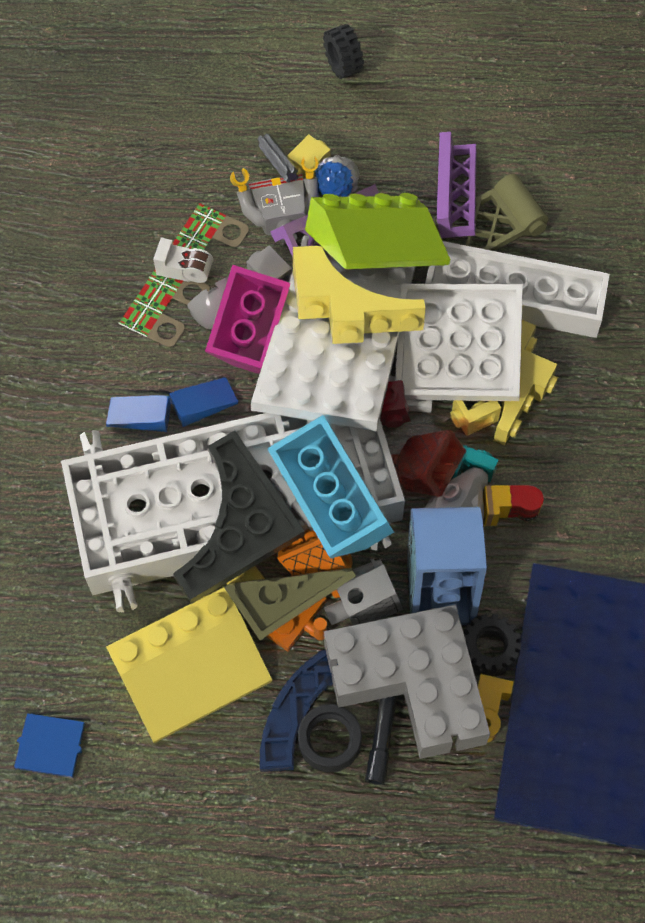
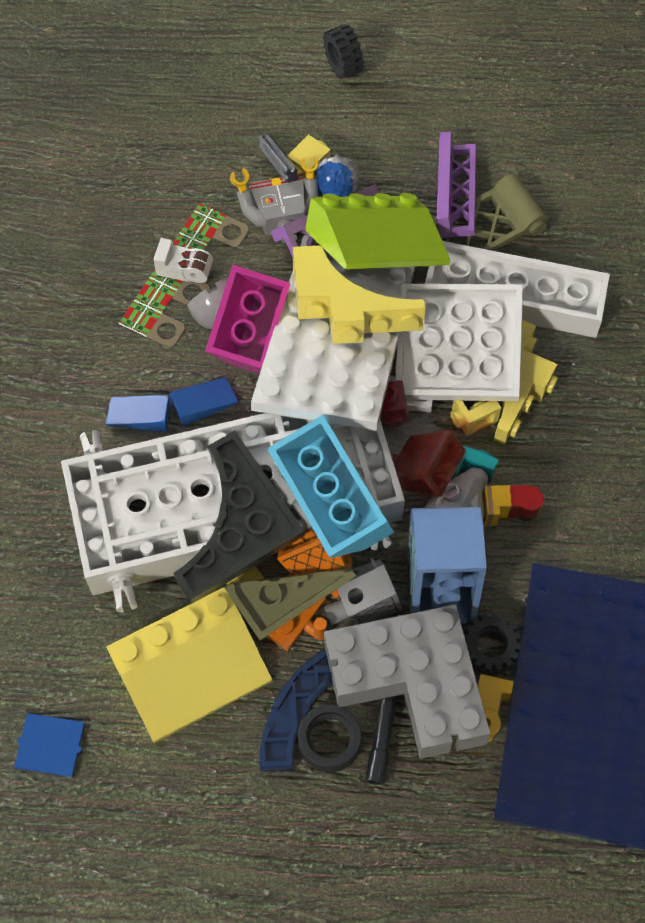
light grey brick [246,245,292,282] -> none

